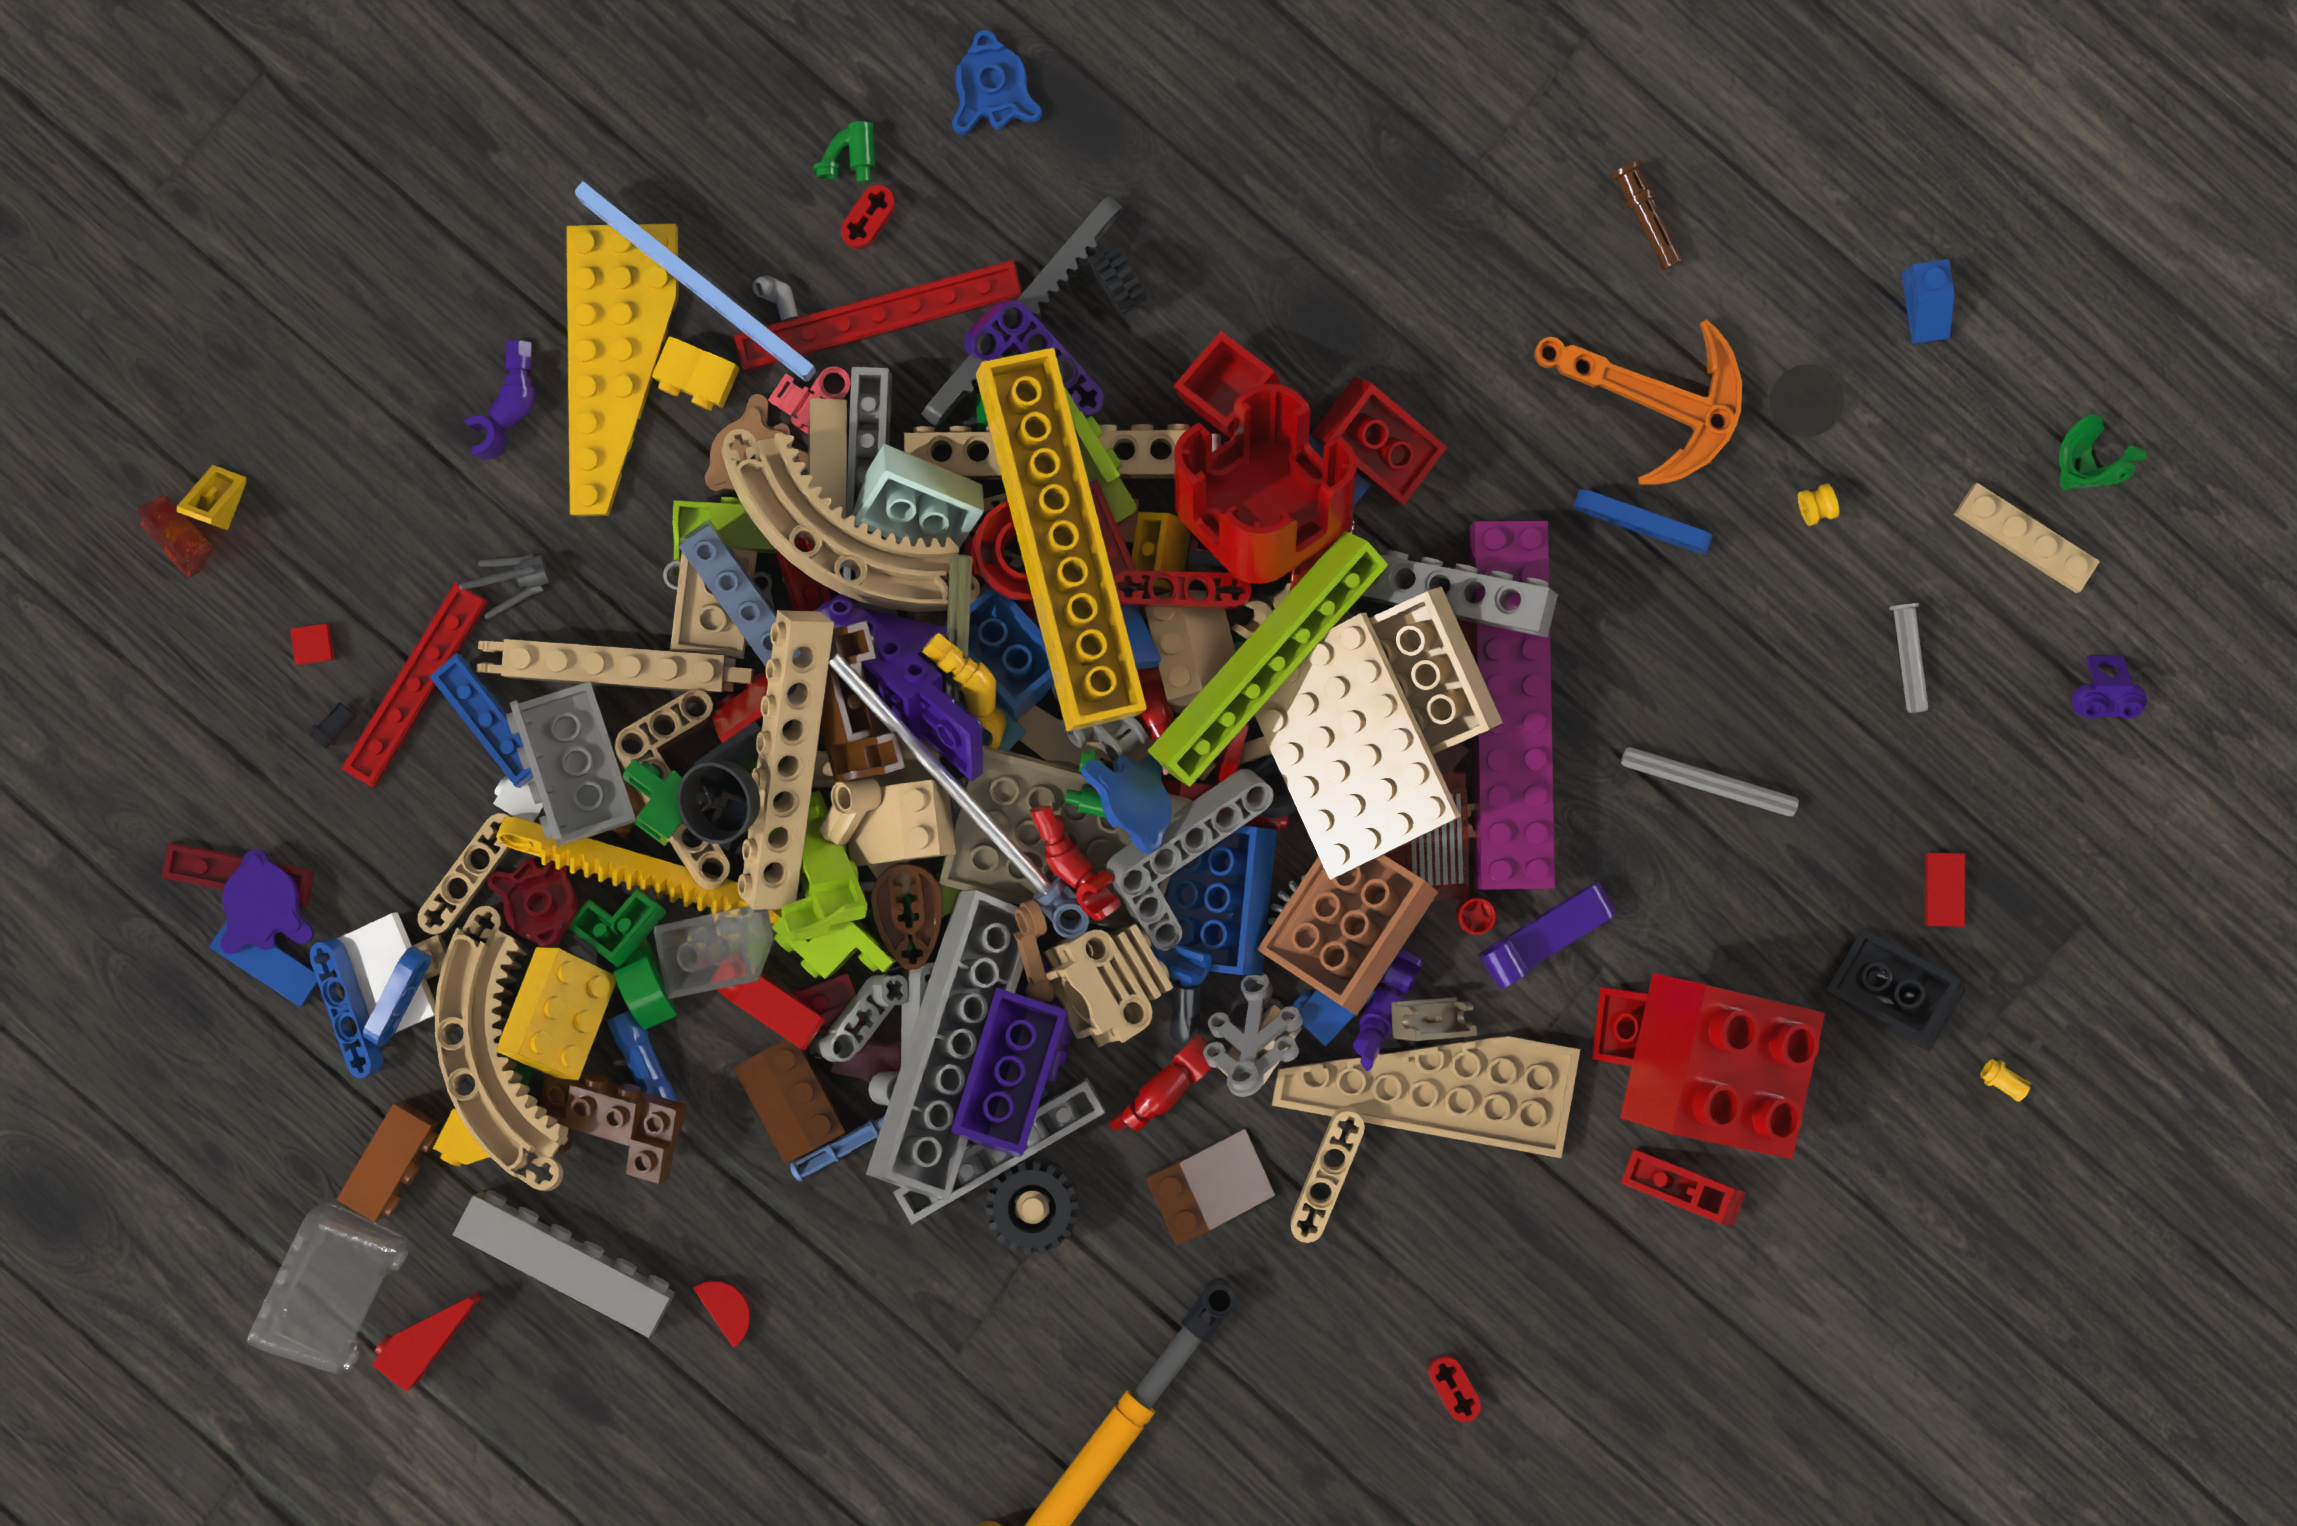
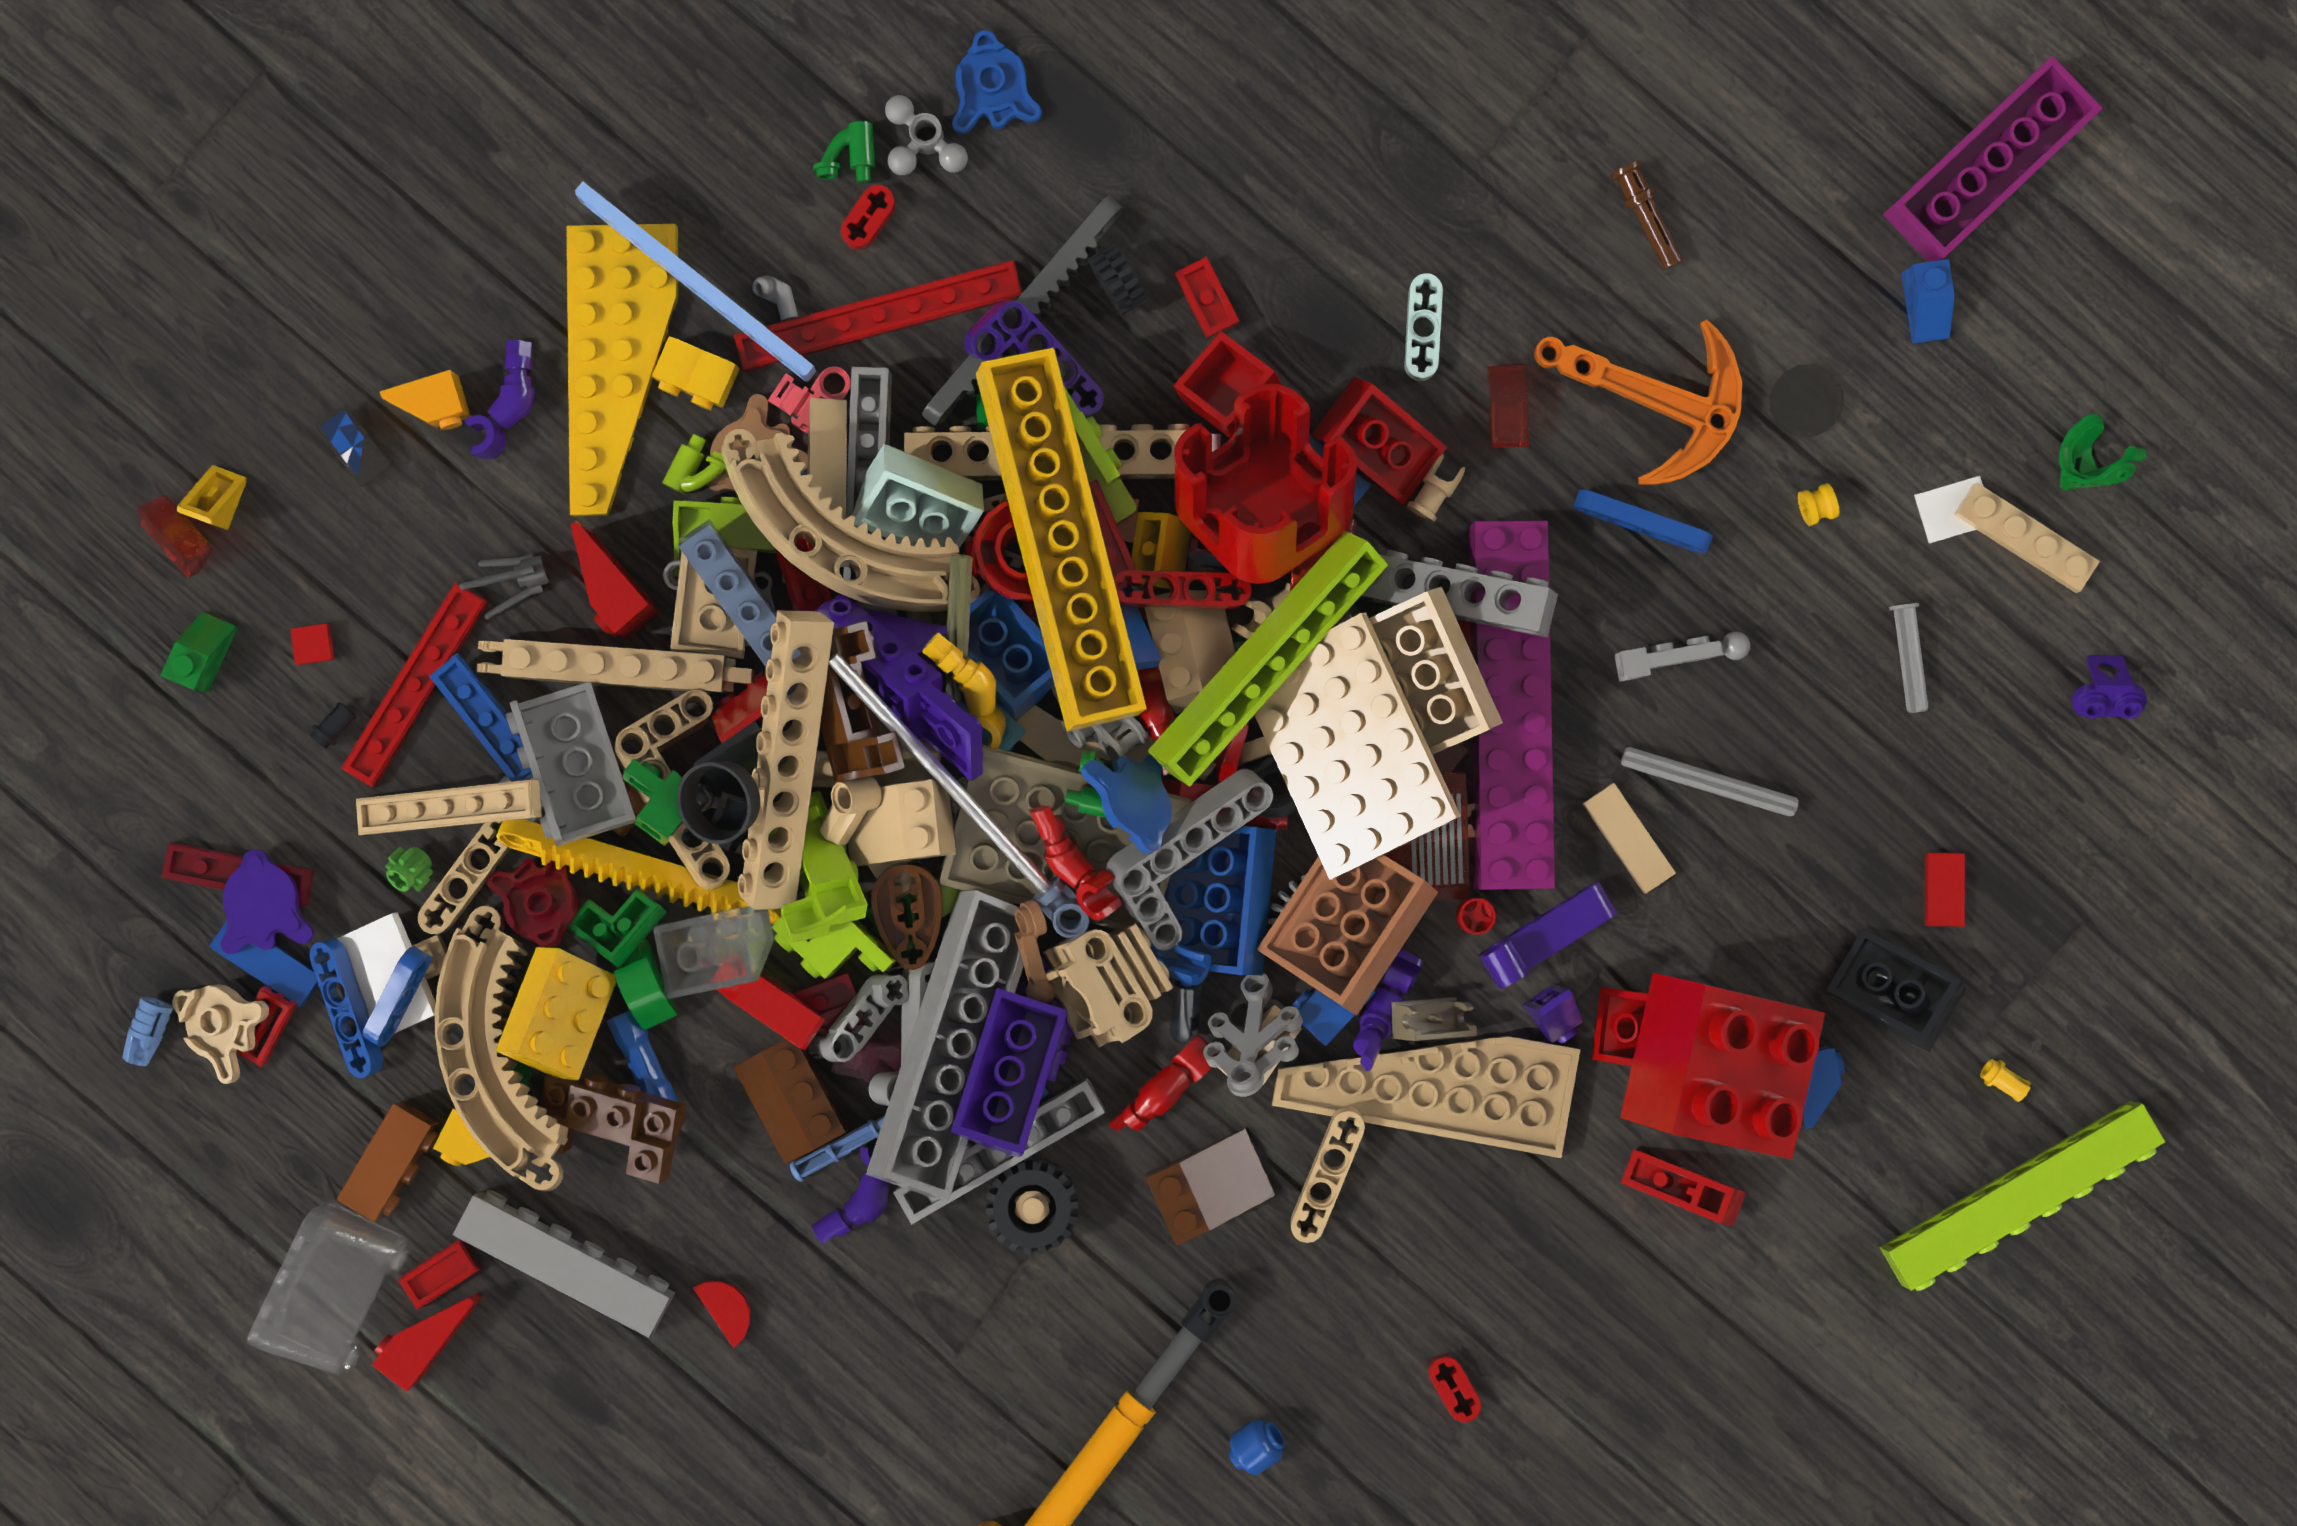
none -> medium blue hinge [122,996,173,1066]
none -> green slope [160,612,238,693]
none -> tan tile [172,984,269,1084]
none -> red tile [236,985,298,1067]
none -> slope [315,404,391,488]
none -> tan tile [356,780,542,835]
none -> light orange slope [380,370,471,430]
none -> bright green gear [385,847,433,892]
none -> red tile [397,1239,482,1310]
none -> red slope [570,521,661,639]
none -> lime plant [662,434,727,495]
none -> dark purple piece [812,1146,890,1244]
none -> light grey piece [885,95,968,175]
none -> red plate [1174,257,1239,340]
none -> blue head [1228,1419,1285,1475]
none -> light aqua beam [1404,273,1443,381]
none -> tan piece [1406,454,1465,523]
none -> clear red slope [1486,365,1529,448]
none -> dark purple slope [1522,984,1583,1044]
none -> tan tile [1582,783,1676,894]
none -> light grey plate [1615,631,1750,682]
none -> blue slope [1801,1046,1845,1129]
none -> lime brick [1879,1101,2165,1291]
none -> magenta brick [1882,55,2103,262]
none -> white sticker [1914,476,1983,543]

